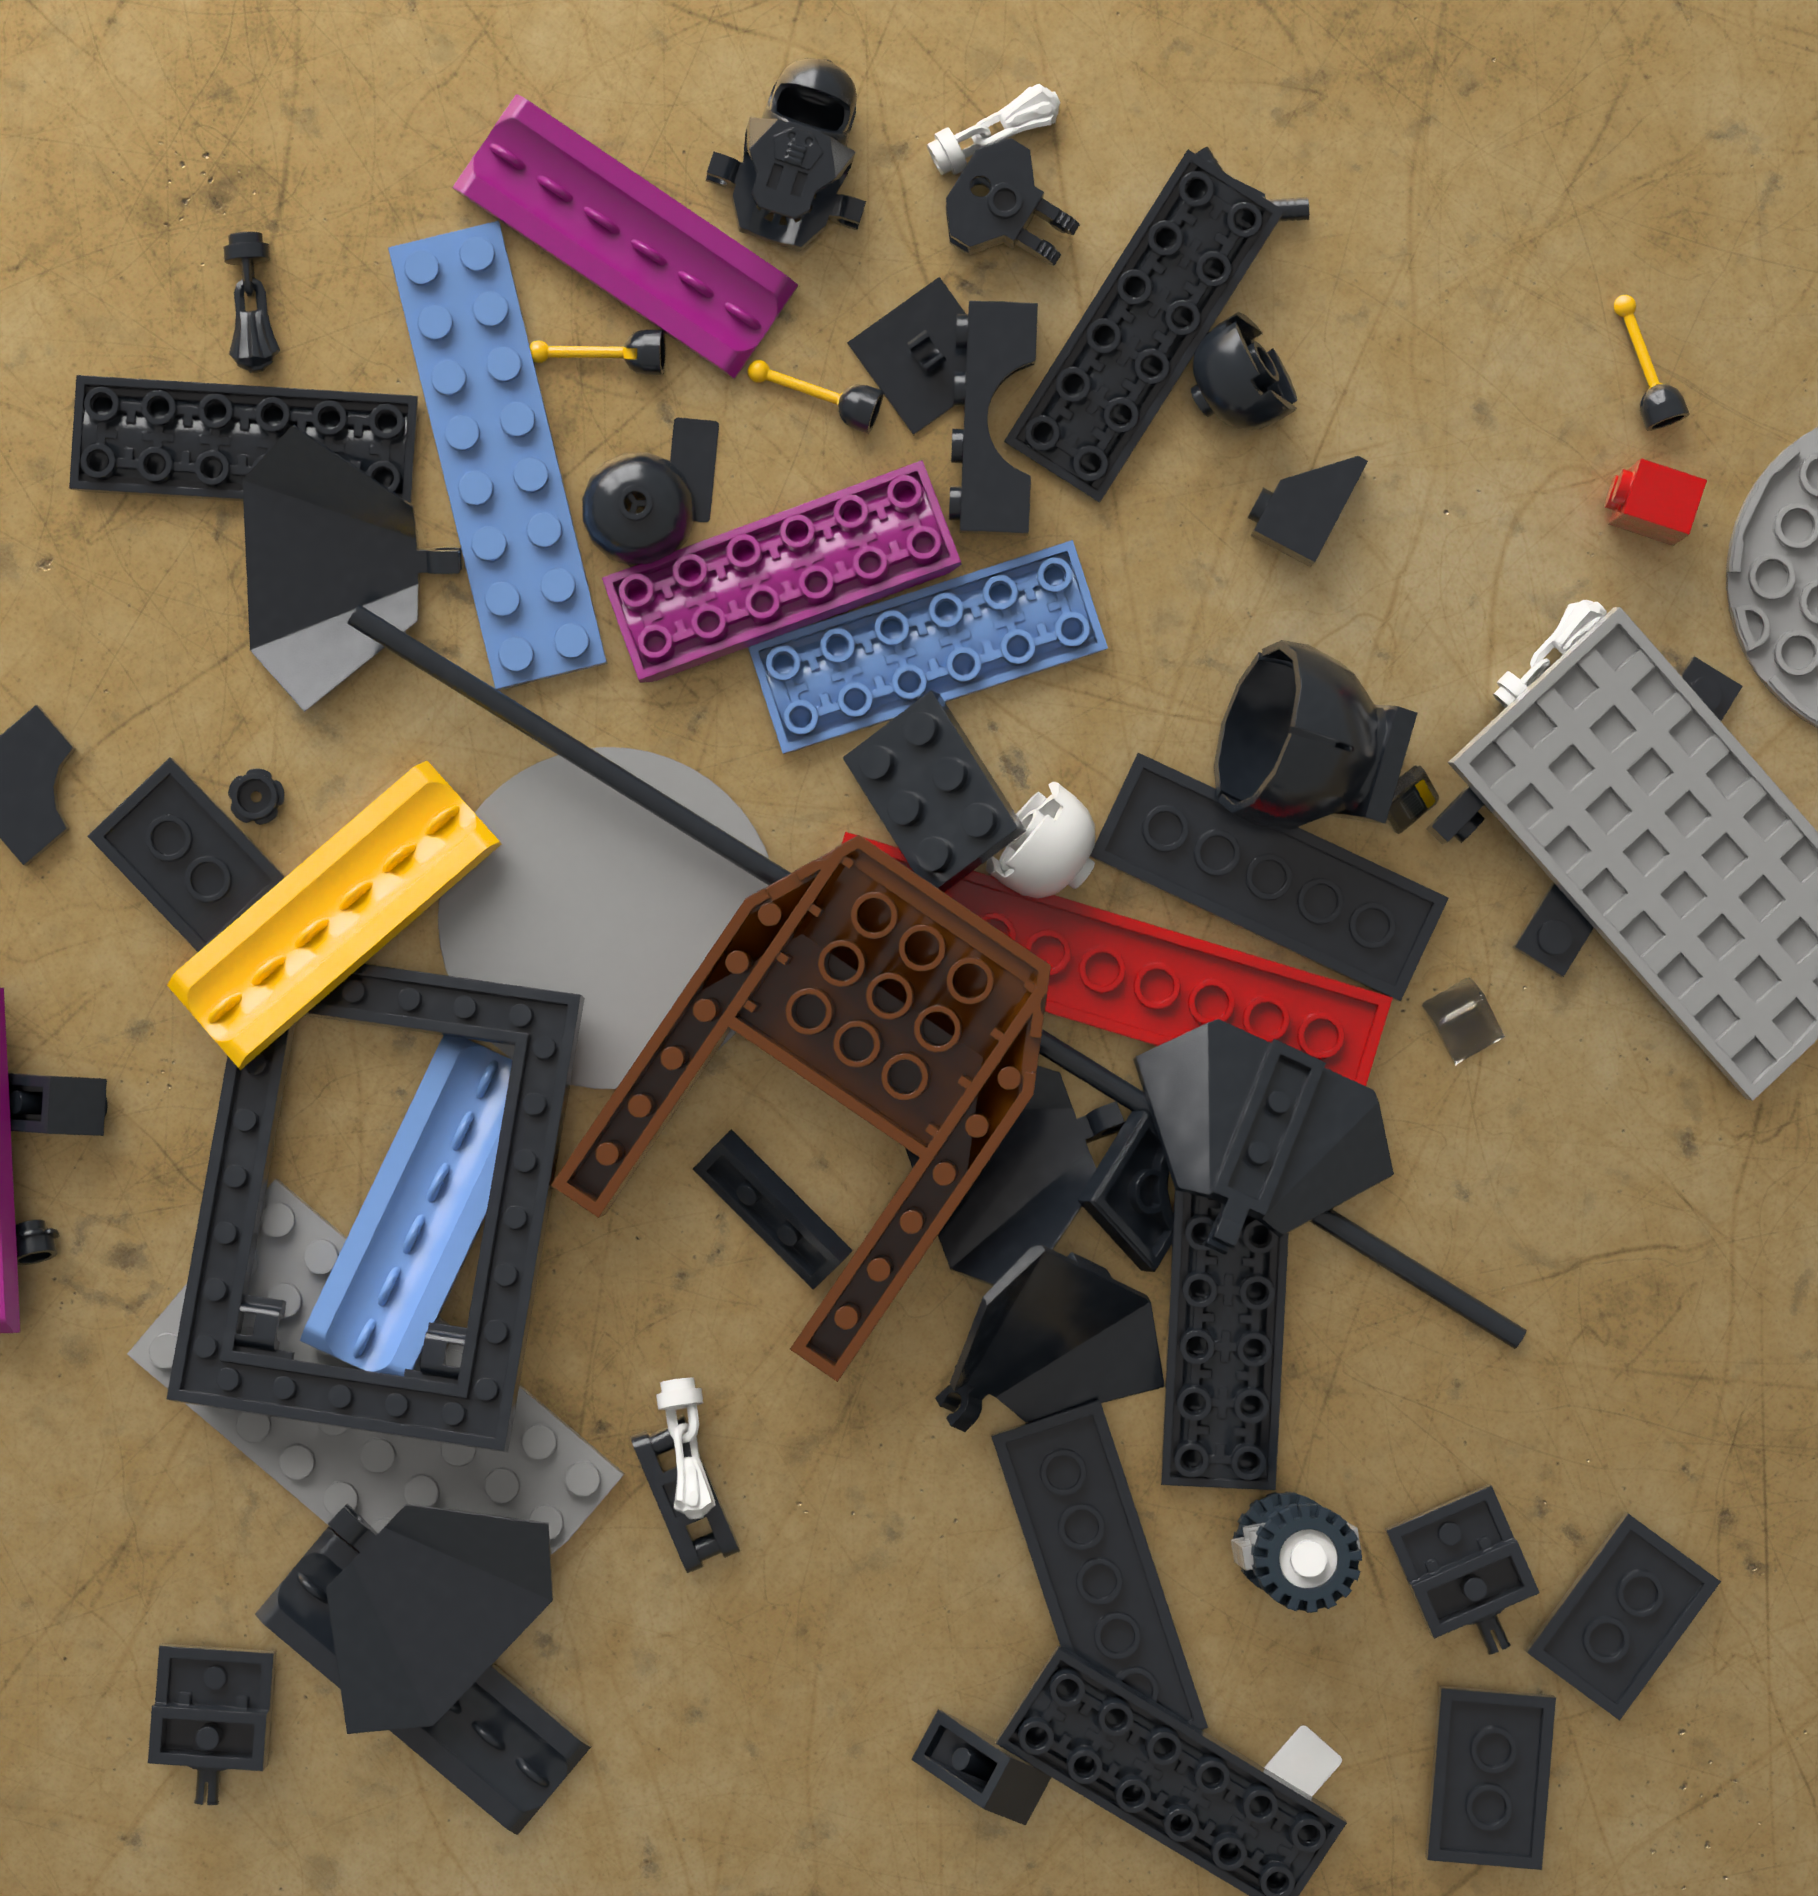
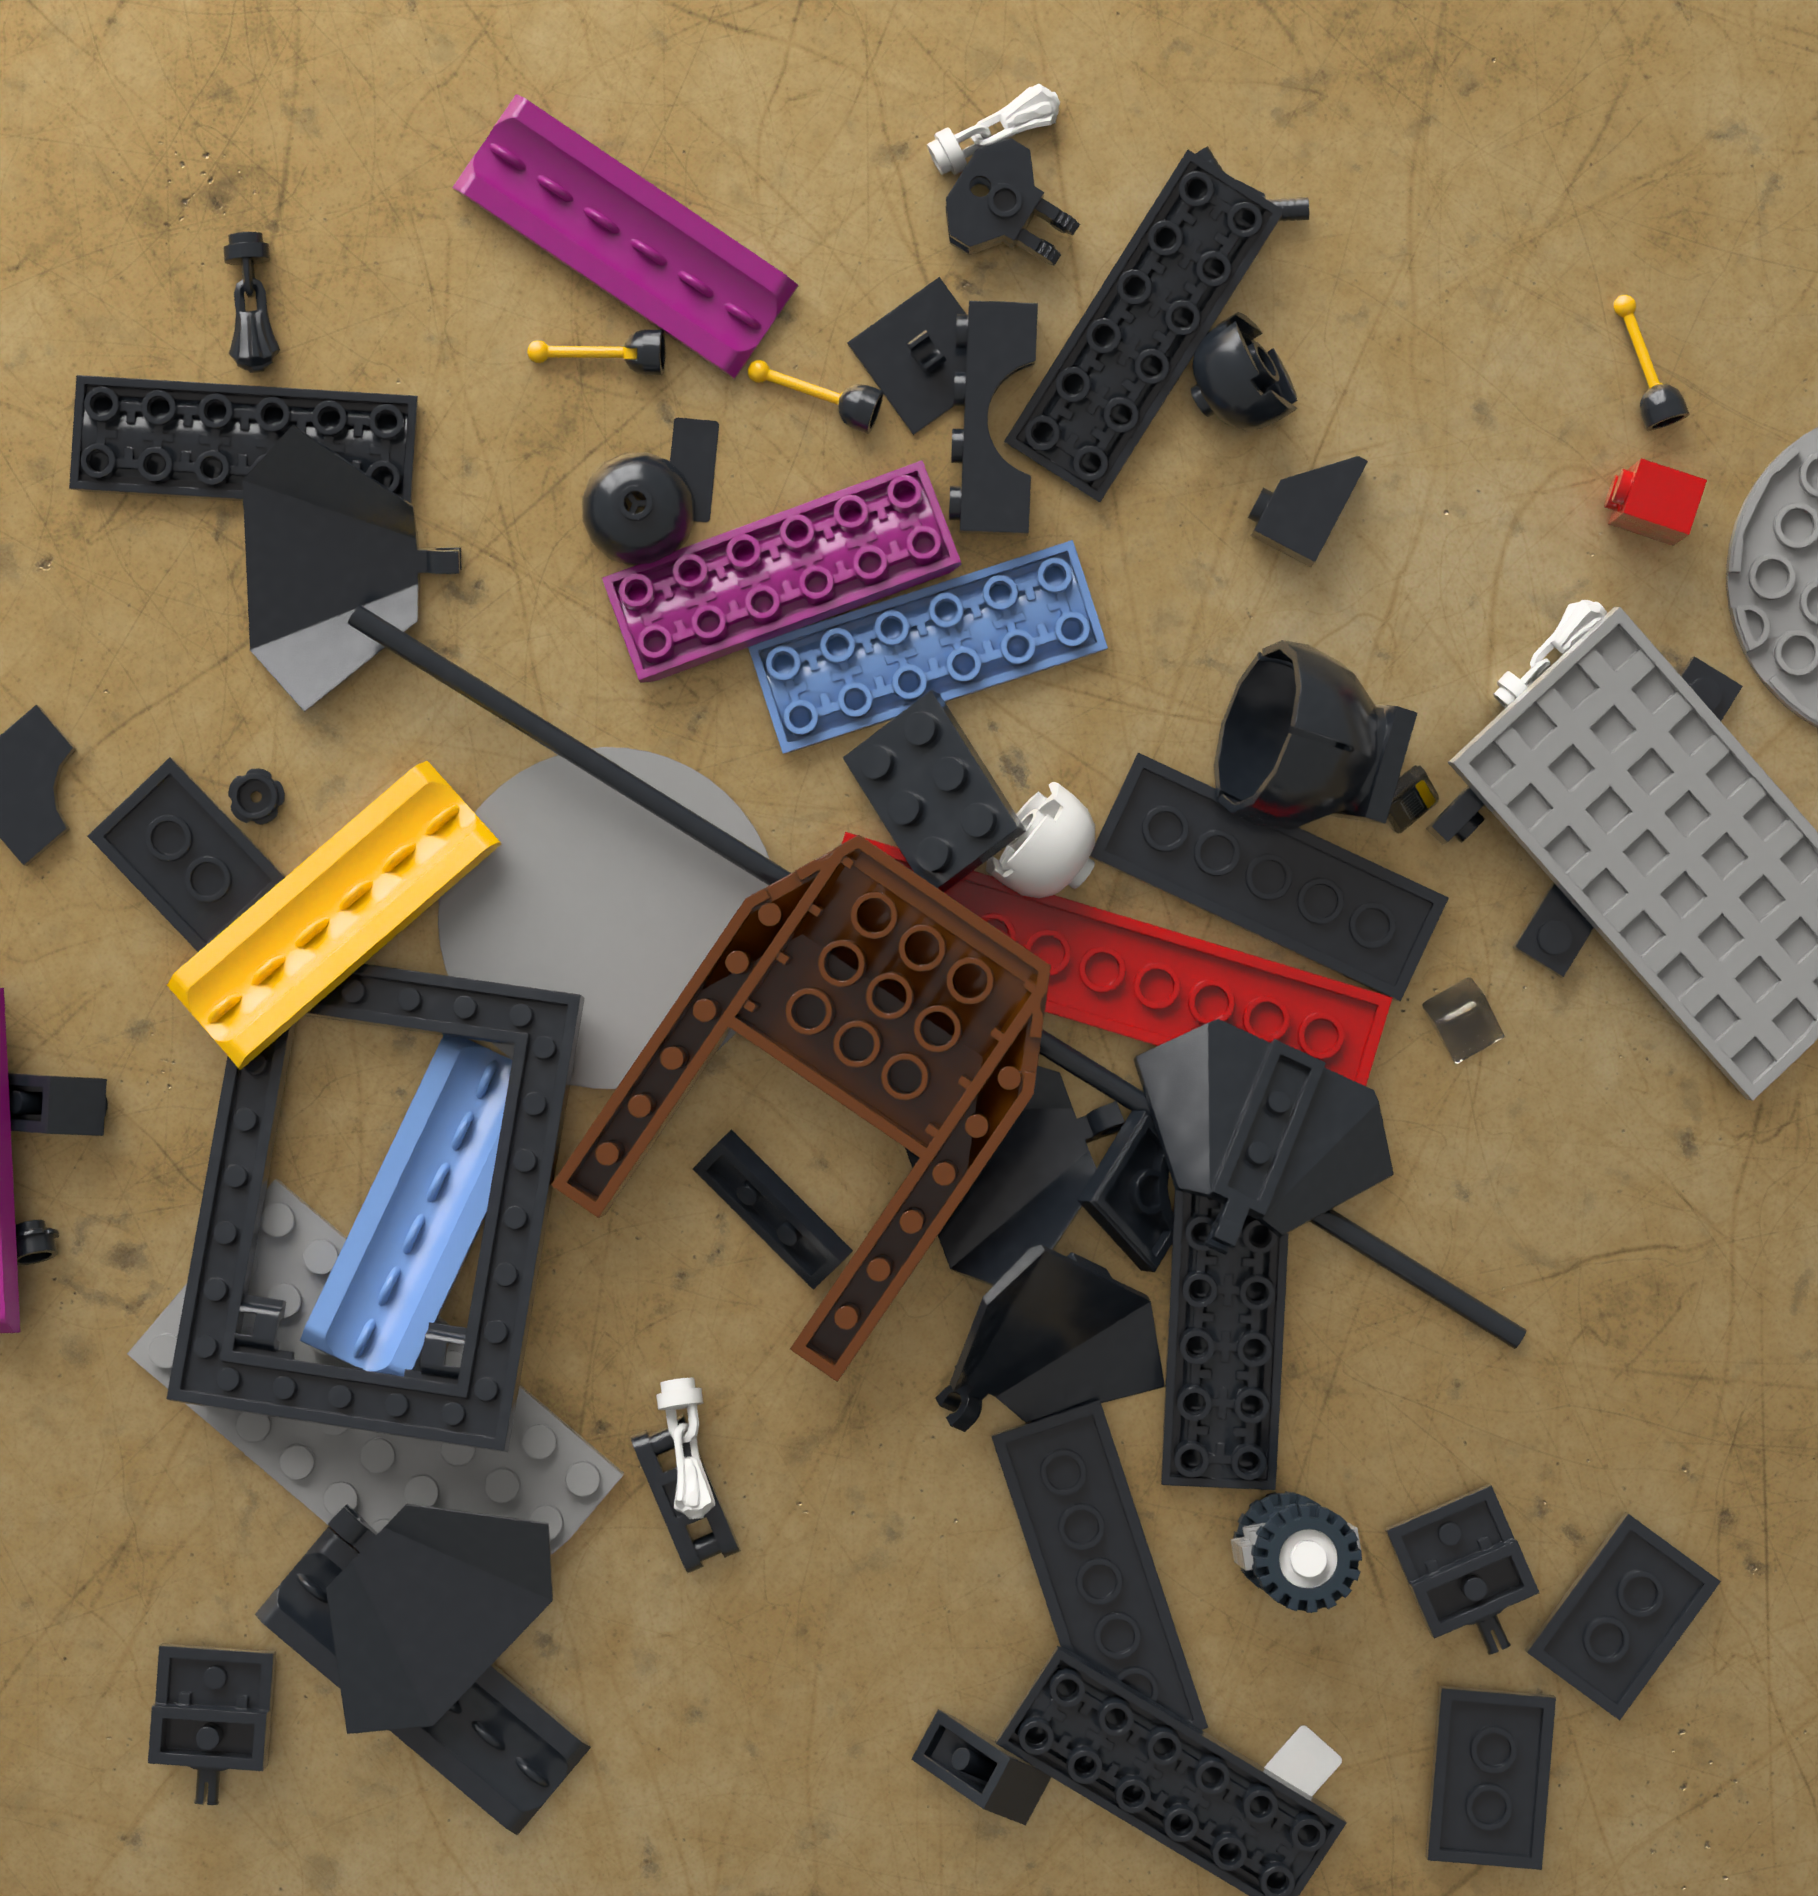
medium blue plate [388,221,608,690] -> none
black helmet [706,58,866,251] -> none

